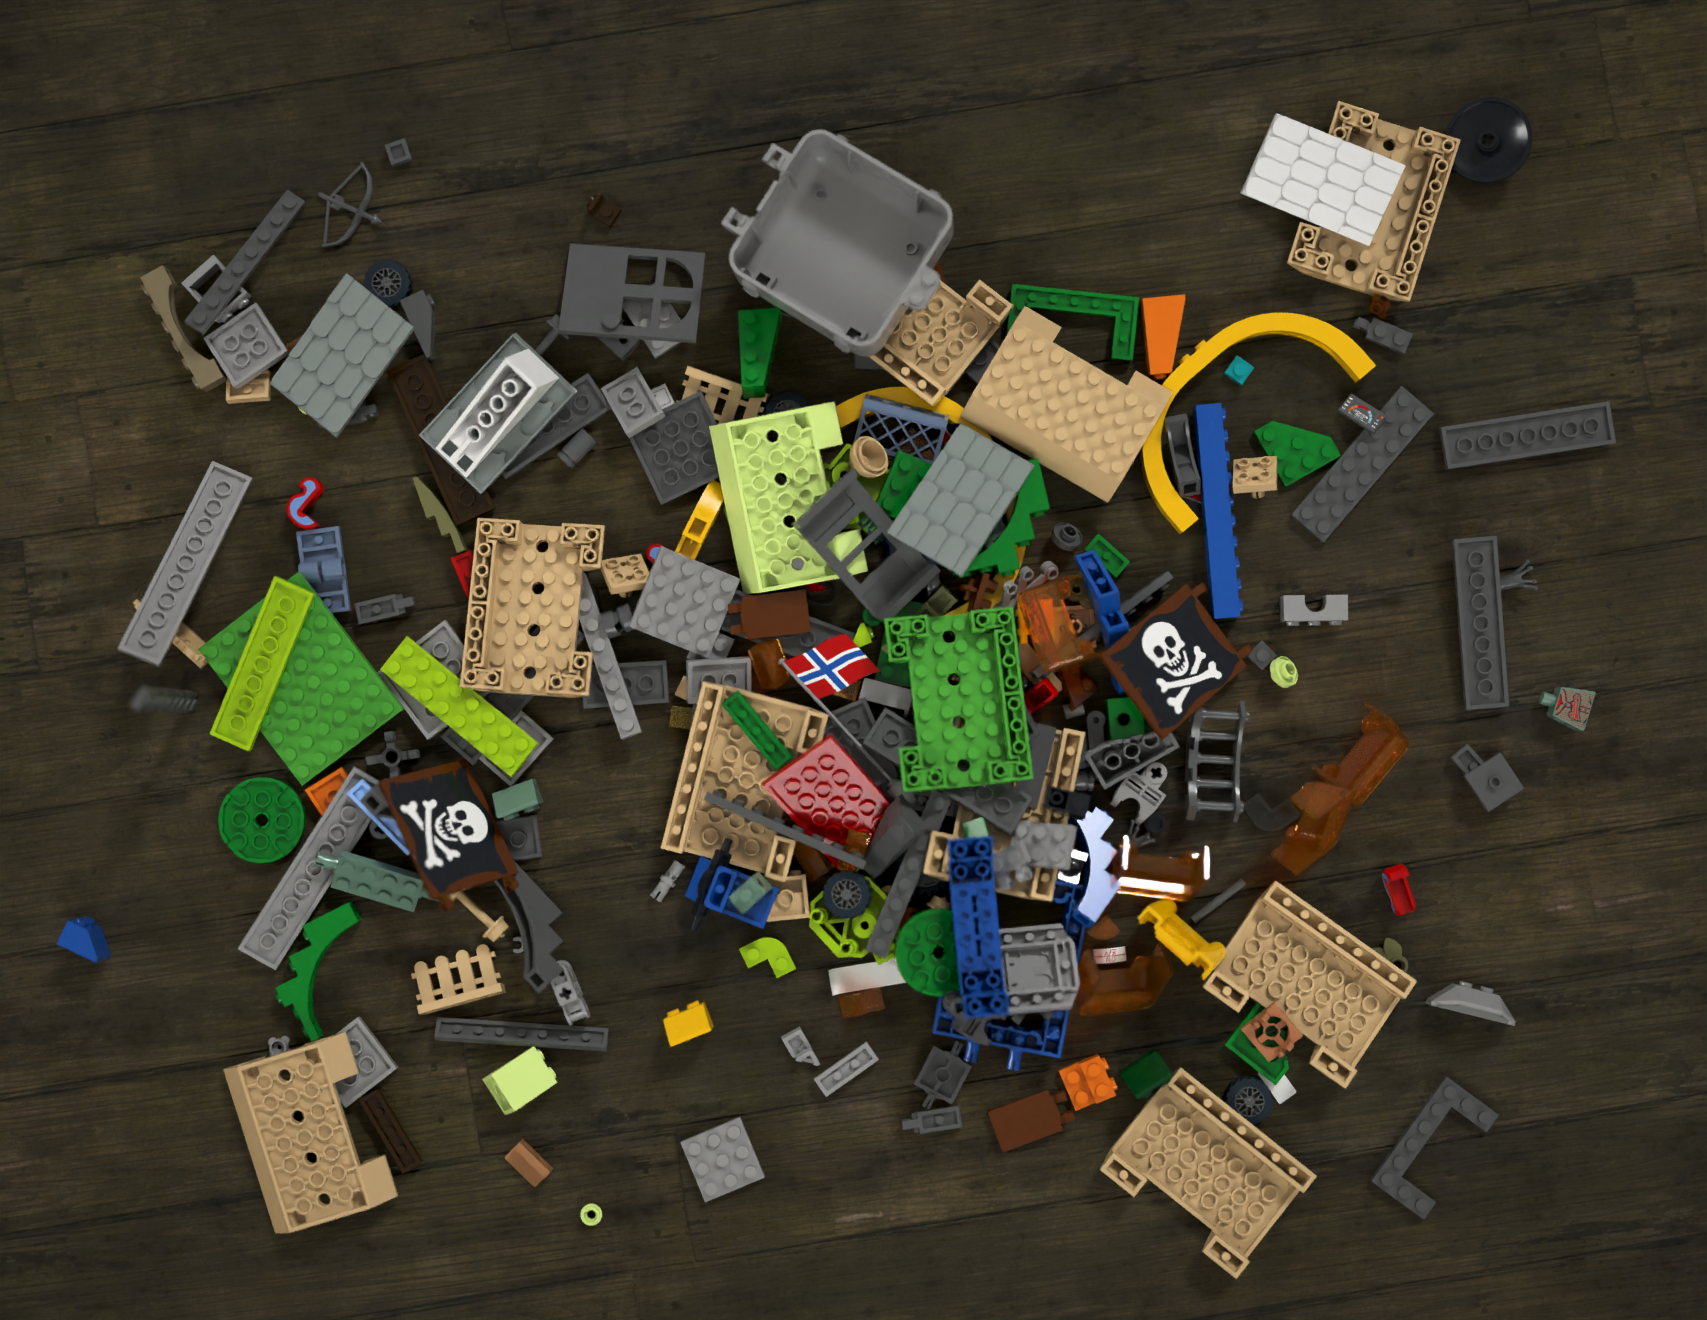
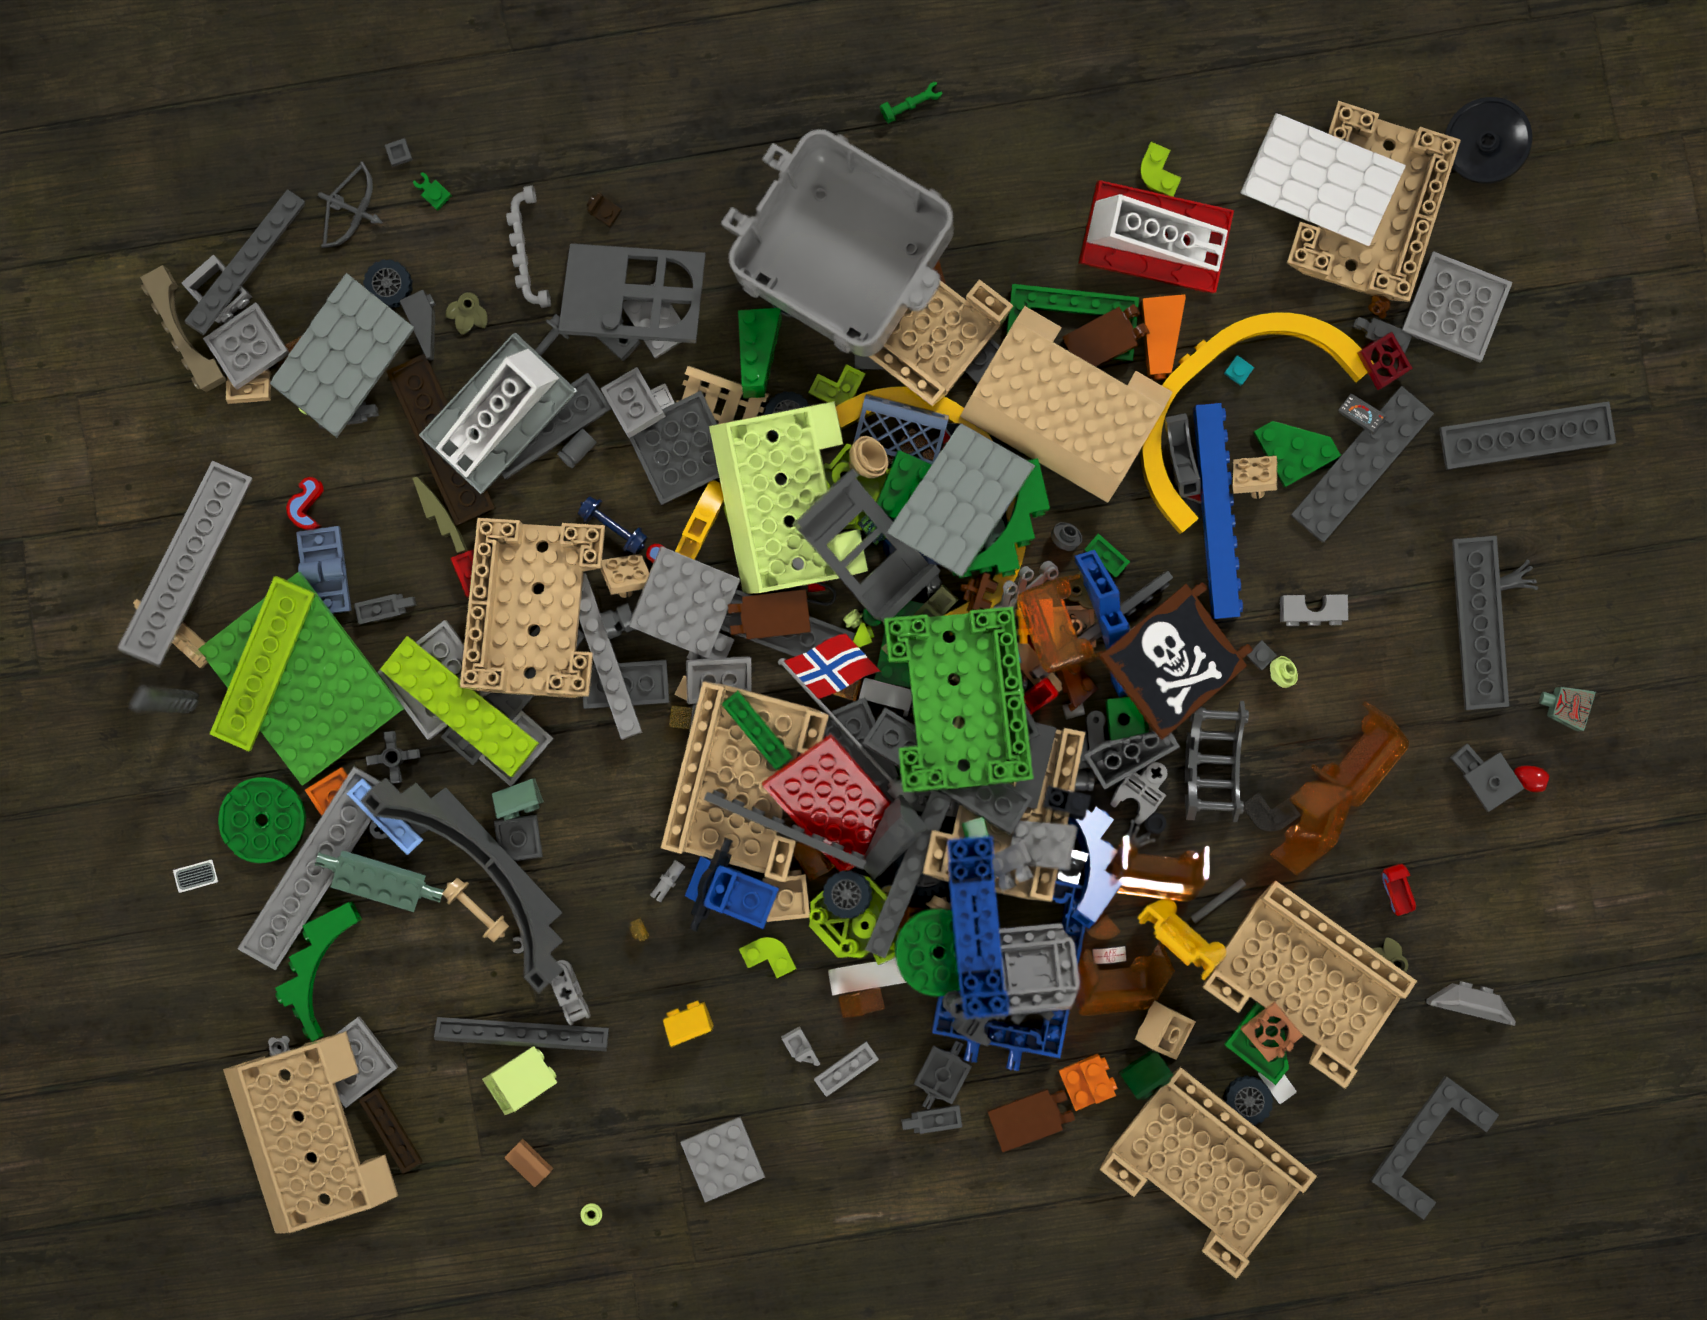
blue slope [57,916,111,962] -> none
flag [378,759,519,912] -> none
tan fence [411,944,506,1015] -> none
sand green torso [728,871,773,915] -> none
clear orange brick [748,639,792,689] -> none
clear yellow plate [837,830,870,872] -> none
none -> sticker [173,860,218,893]
none -> green plate [413,172,452,211]
none -> olive plate [446,292,488,335]
none -> light grey bar [506,185,551,308]
none -> dark blue piece [578,496,648,555]
none -> clear yellow plate [630,918,650,942]
none -> lime plate [808,364,865,405]
none -> yellowish green plate [843,609,863,628]
none -> green piece [880,82,943,124]
none -> reddish brown tile [1063,304,1150,368]
none -> piece [1079,180,1234,293]
none -> tan slope [1135,1001,1196,1060]
none -> lime plate [1140,142,1181,197]
none -> dark red piece [1357,332,1413,390]
none -> light grey plate [1402,251,1513,362]
none -> red animal [1513,766,1549,792]

